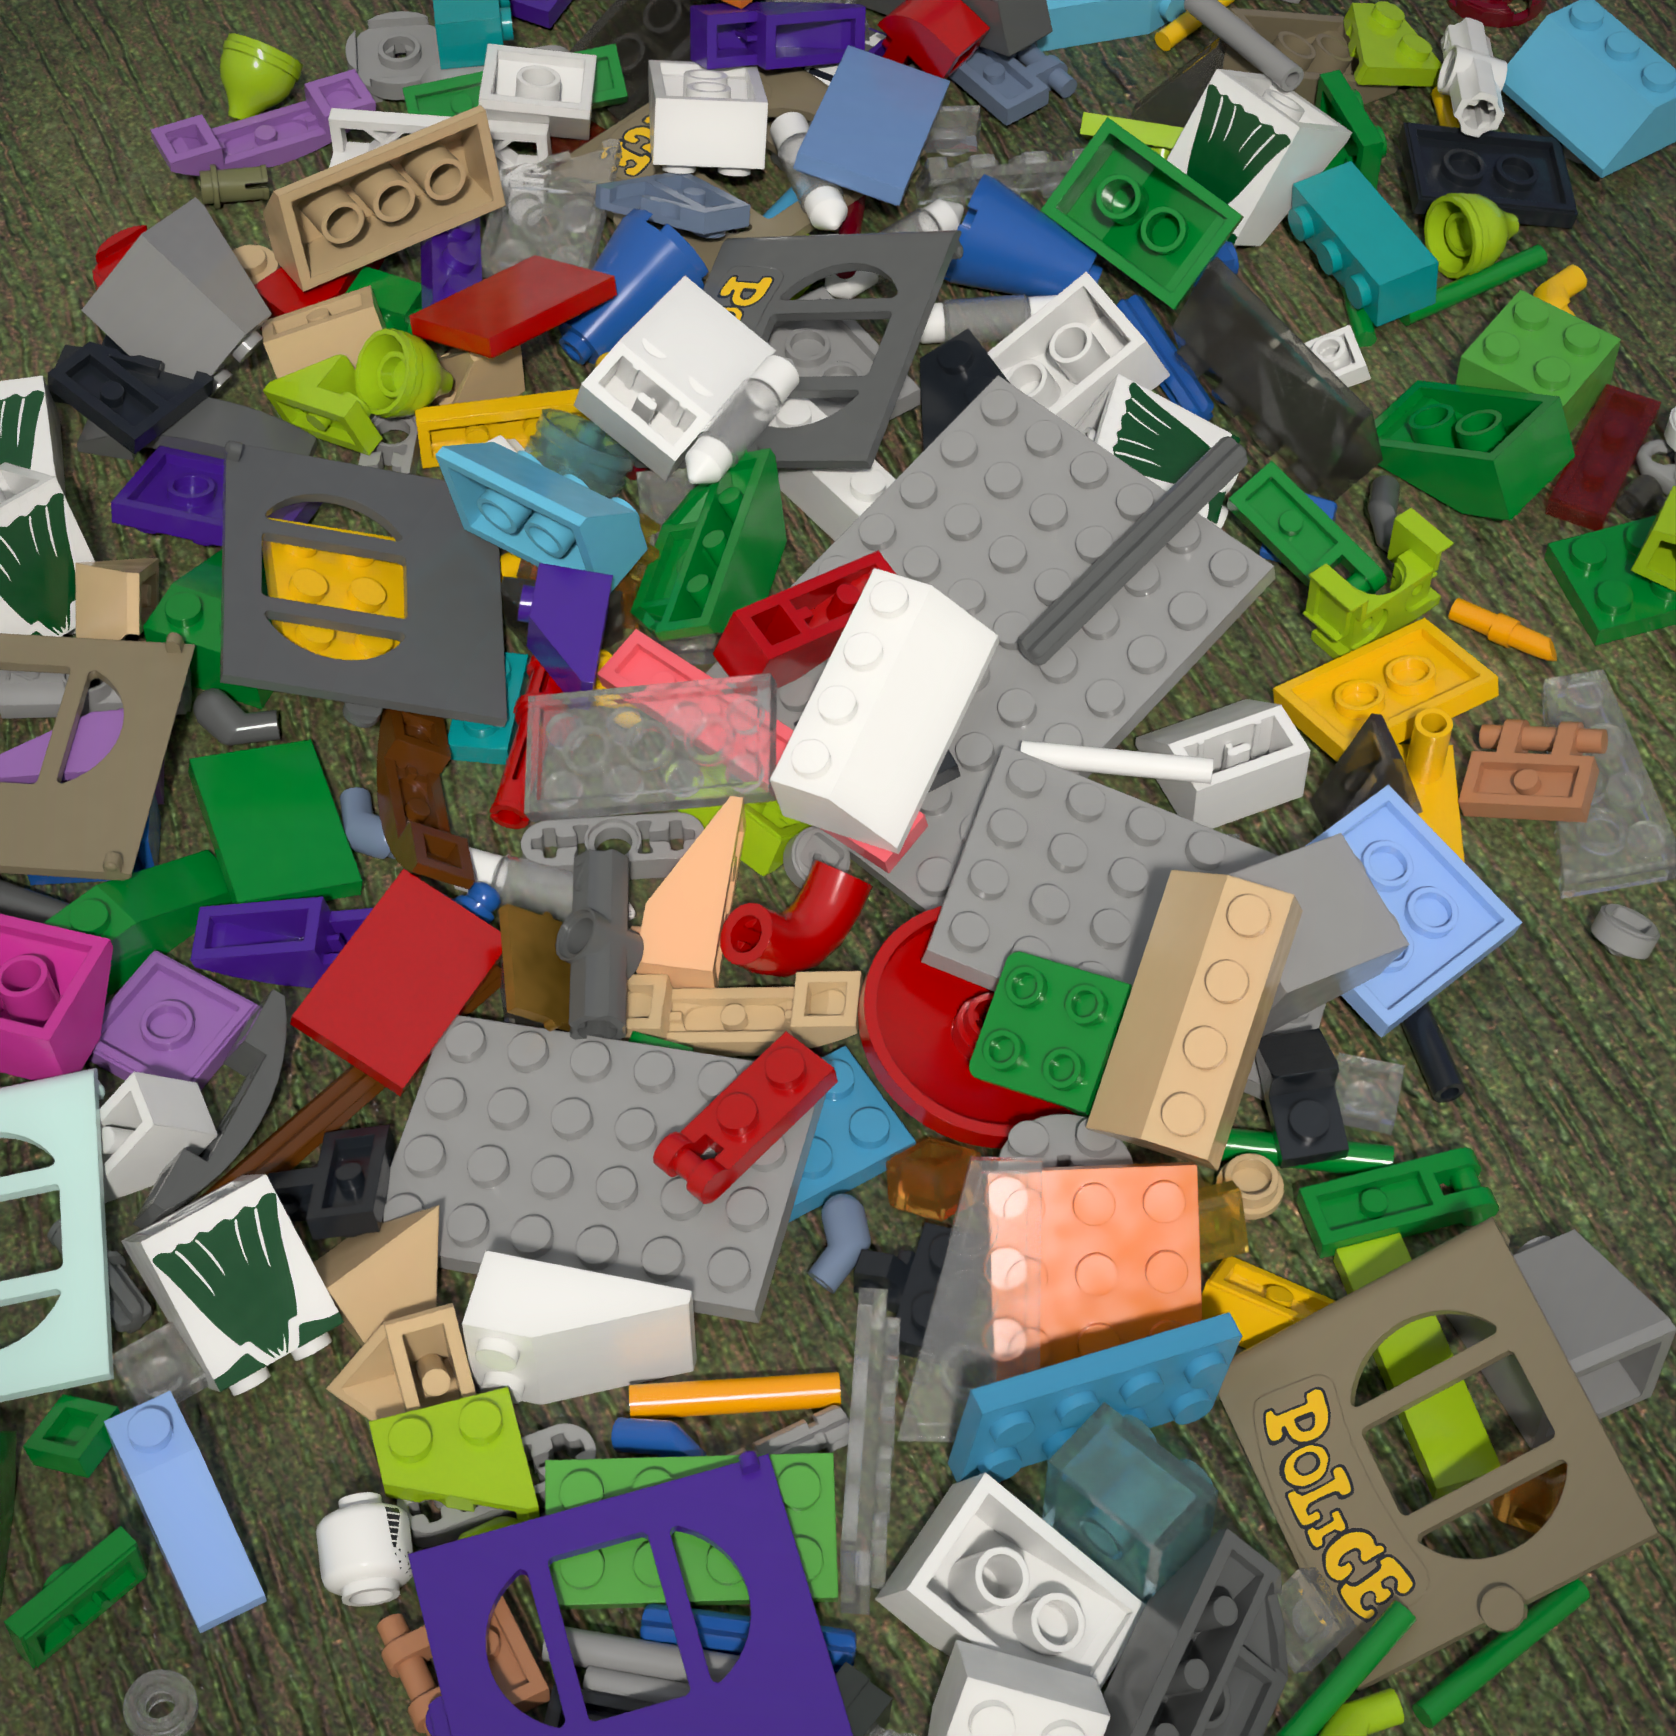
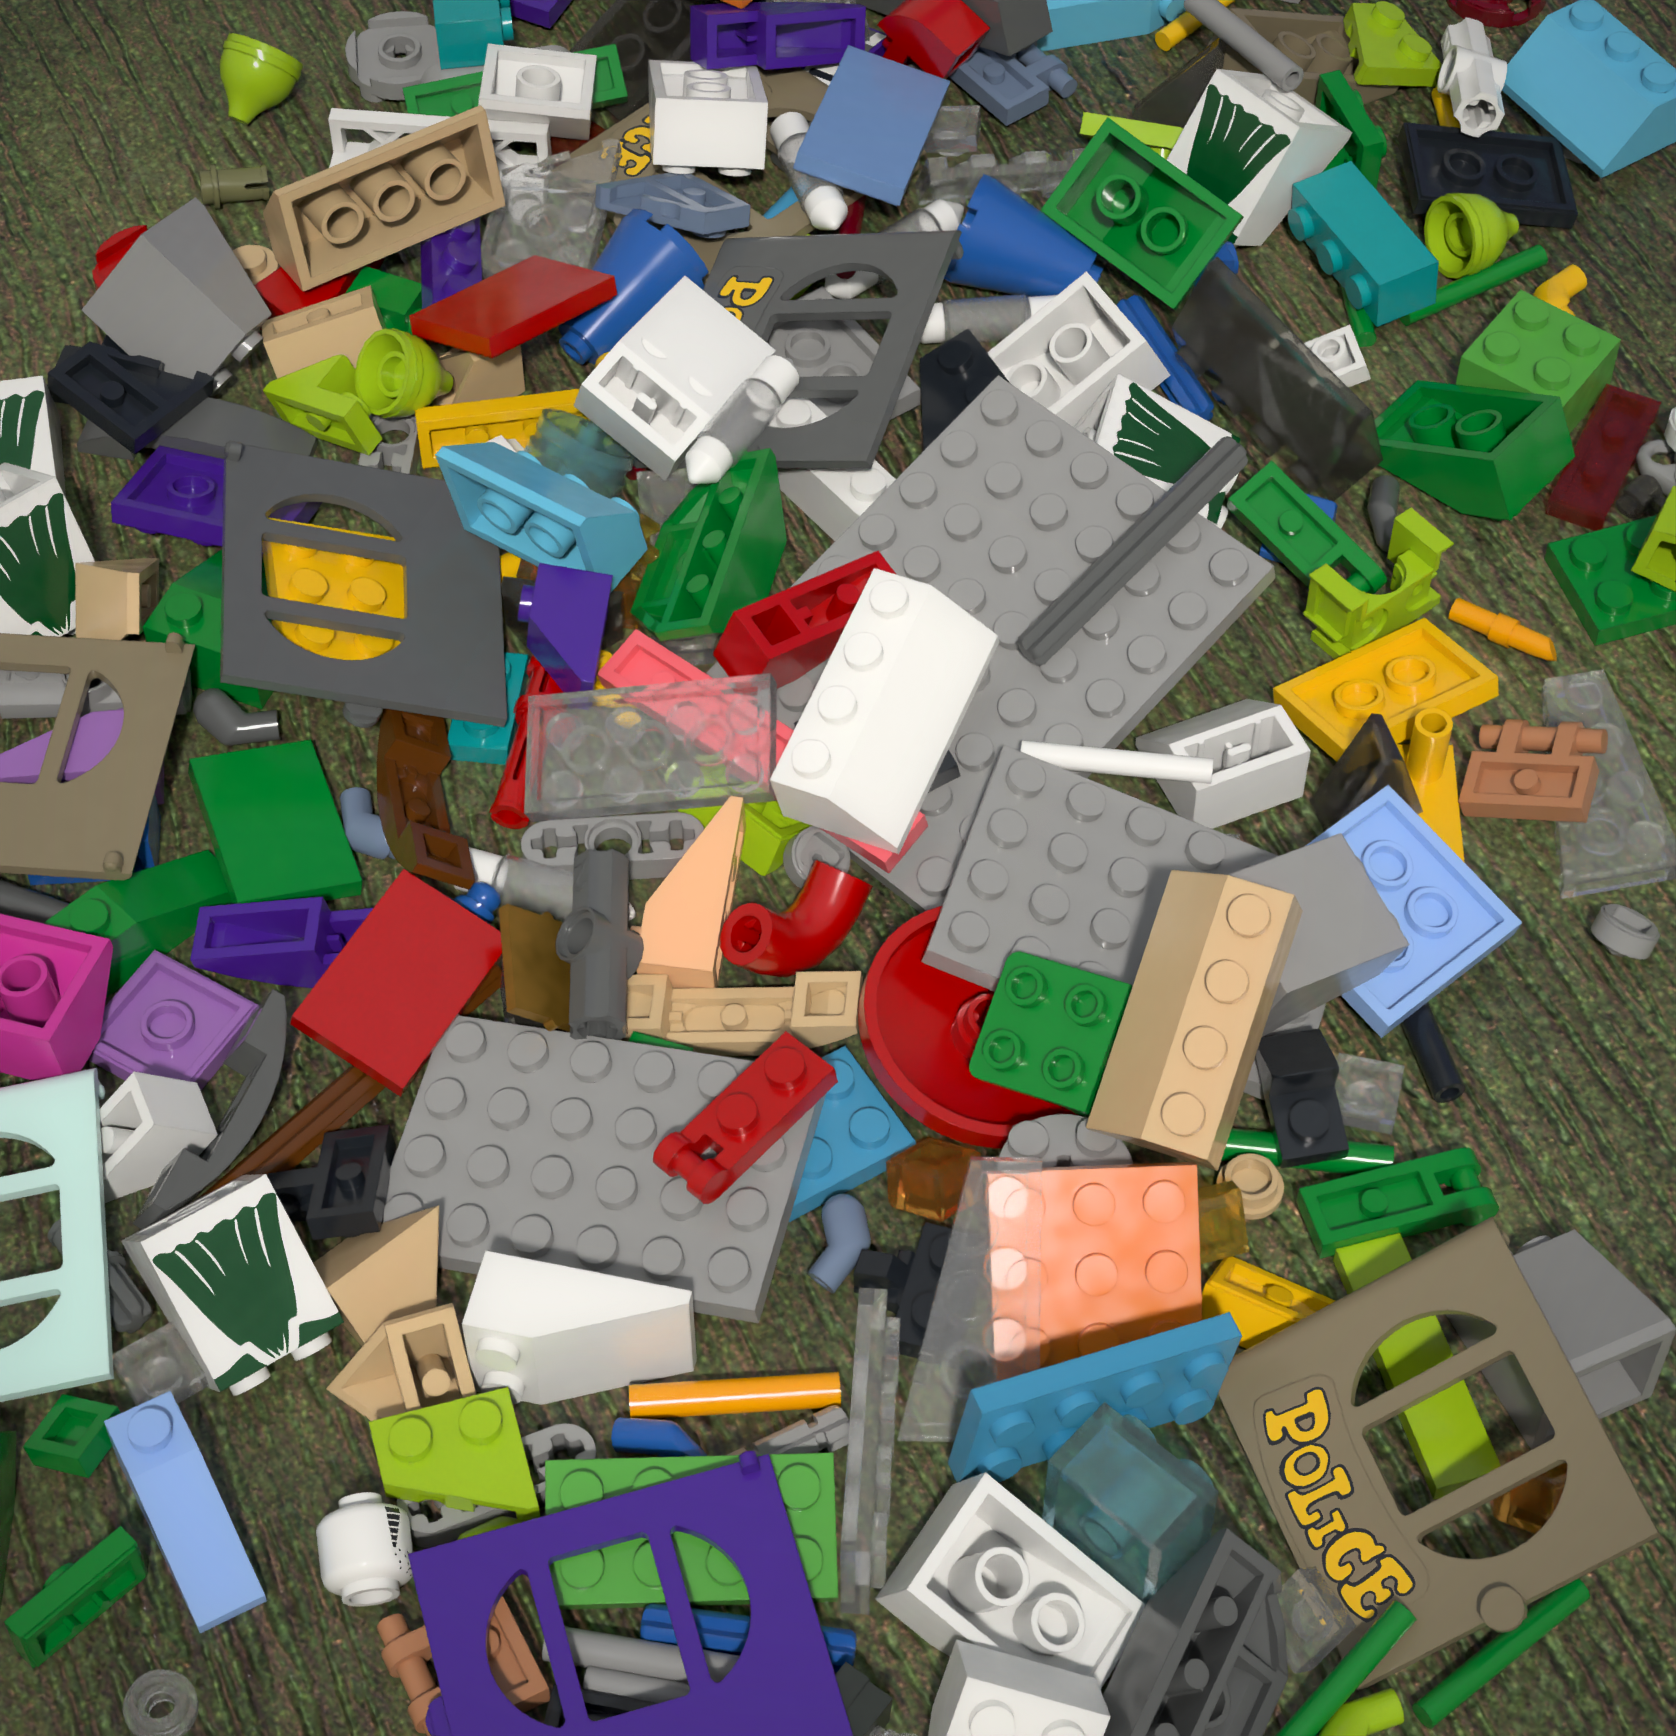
medium lavender slope [150,69,376,176] -> none

